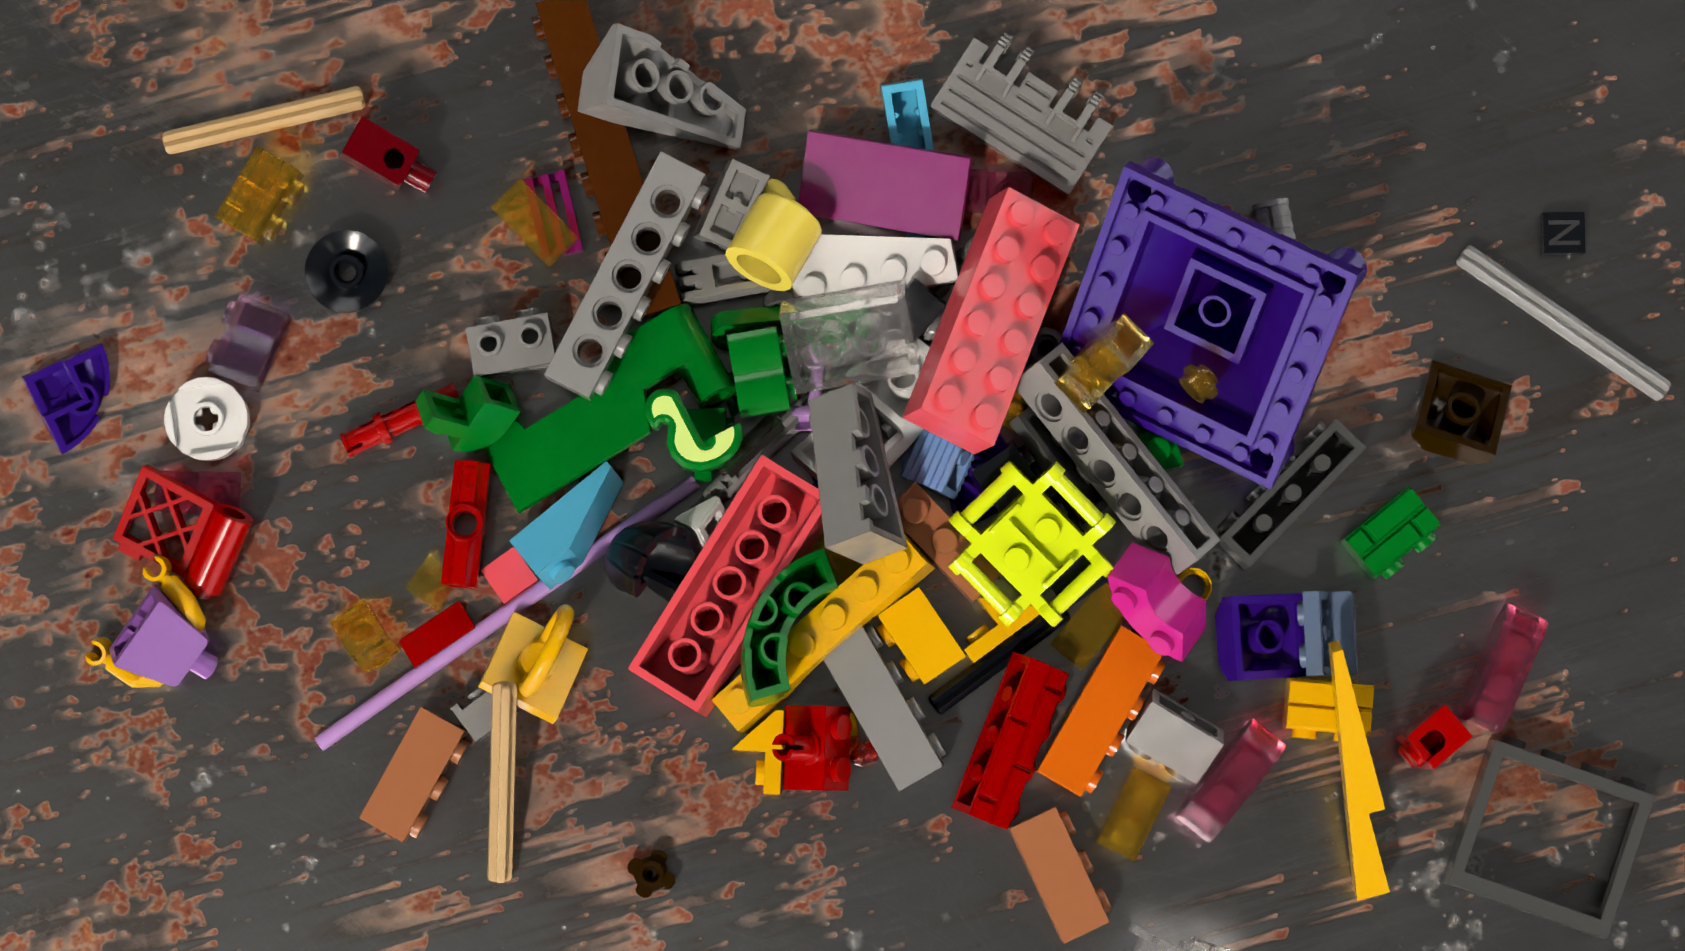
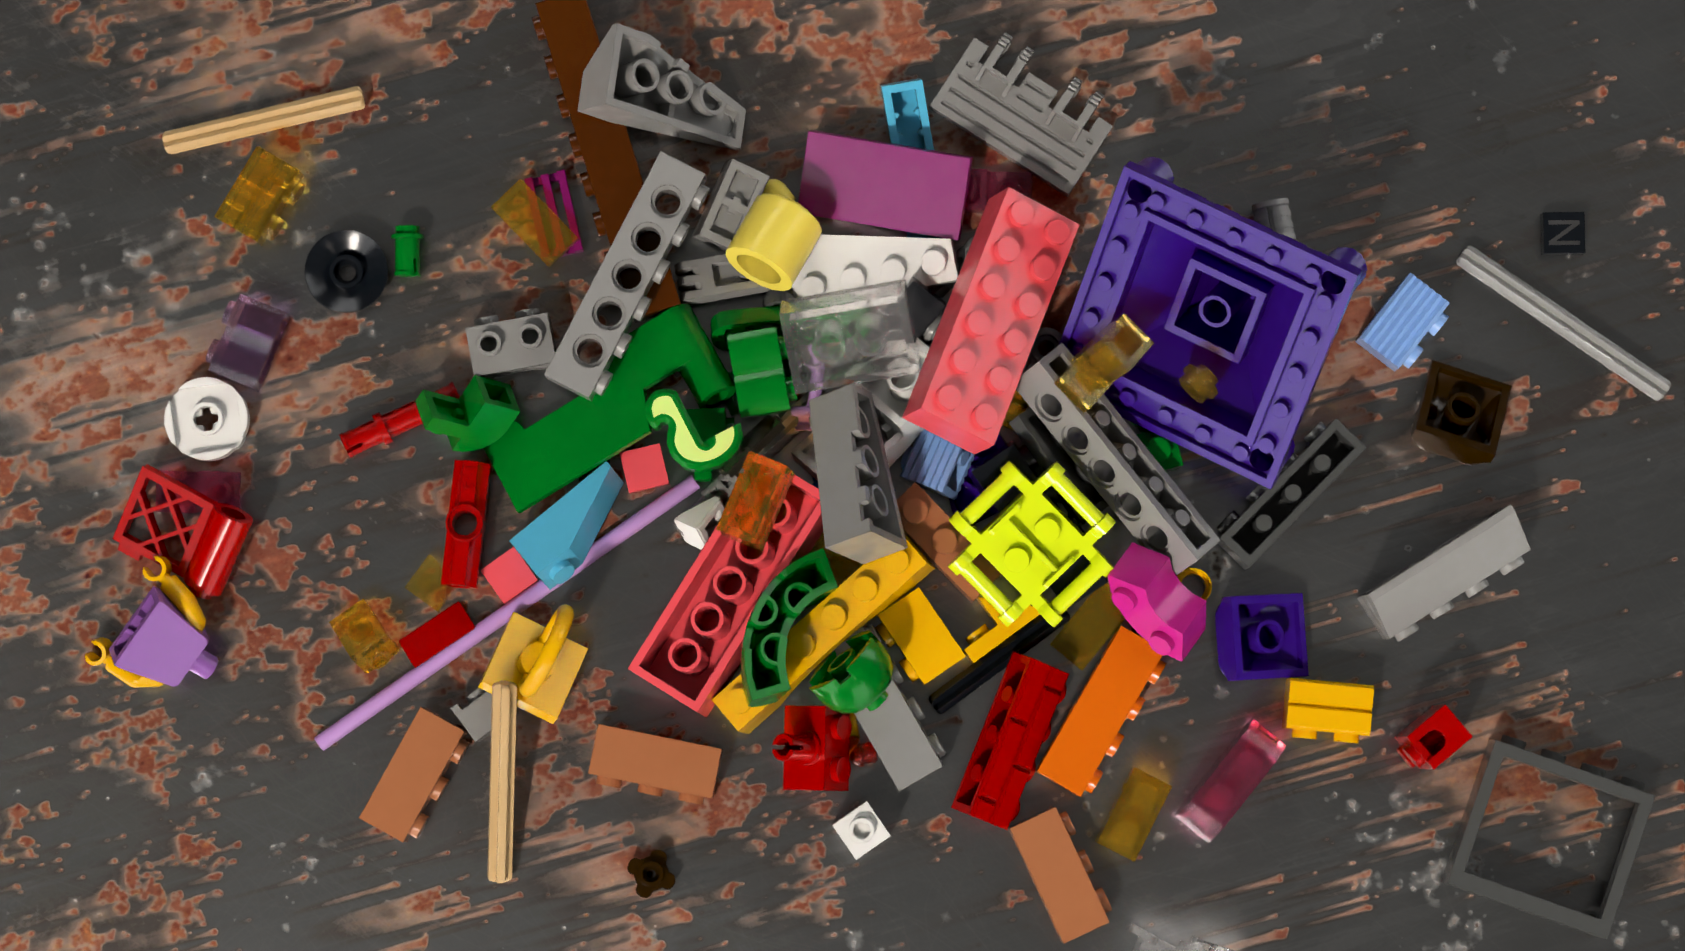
dark purple brick [21,343,110,454] -> none
dark red torso [340,116,437,193] -> none
black hair [604,521,701,602] -> none
yellow slope [732,710,785,795] -> none
light grey brick [1125,688,1225,784] -> none
sand blue bracket [1297,591,1358,676] -> none
yellow slope [1328,640,1390,901] -> none
green brick [1340,486,1441,580] -> none
clear pink brick [1457,603,1548,735] -> none
none -> green pin [391,225,424,277]
none -> nougat brick [588,724,723,805]
none -> coral tile [619,443,670,494]
none -> clear yellow brick [716,451,795,551]
none -> green cylinder [809,630,893,714]
none -> white brick [832,801,891,860]
none -> light blue brick [1355,273,1450,372]
none -> light grey slope [1357,504,1531,642]

